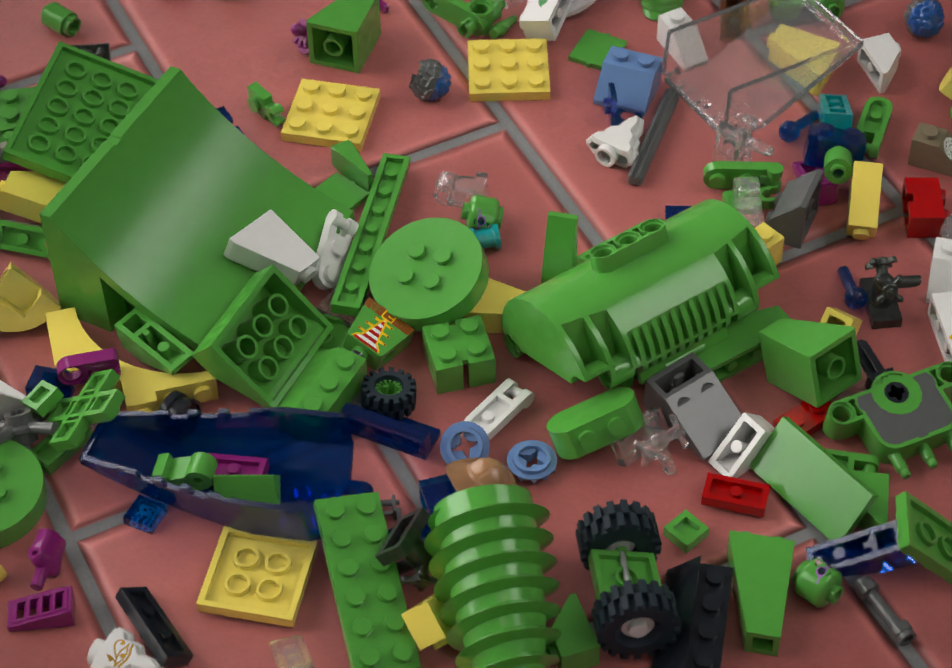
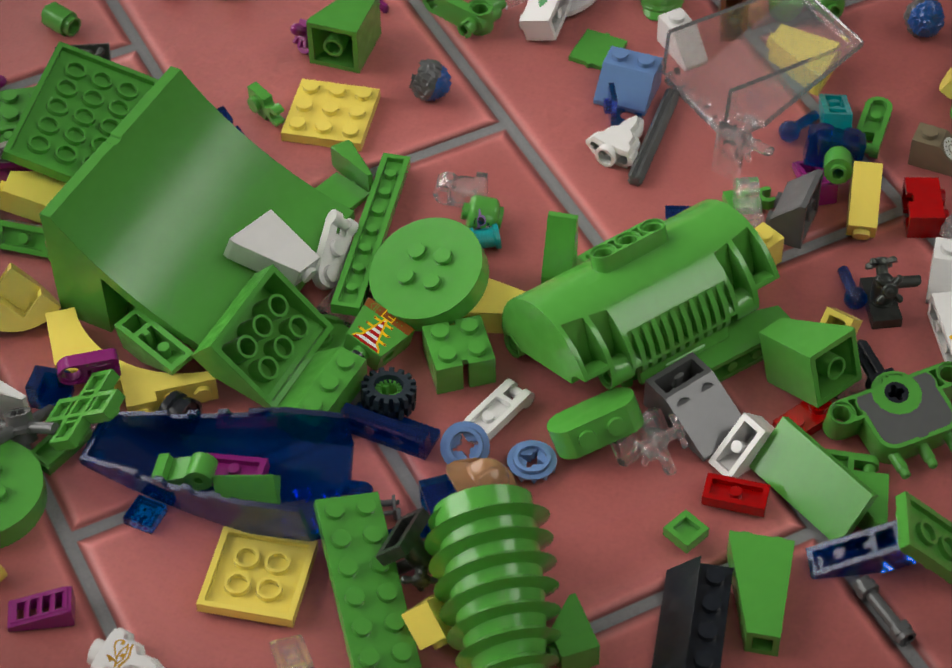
bright green plate [21,380,64,418] -> none
magenta piece [27,528,66,591] -> none
black plate [115,587,194,667] -> none
light yellow plate [468,38,550,102] -> none
bright green piece [489,15,518,39] -> none
black plate [575,500,681,659] -> none
bright green plate [703,161,783,194] -> none
bright green head [792,558,844,608] -> none
white slope [857,33,902,94] -> none

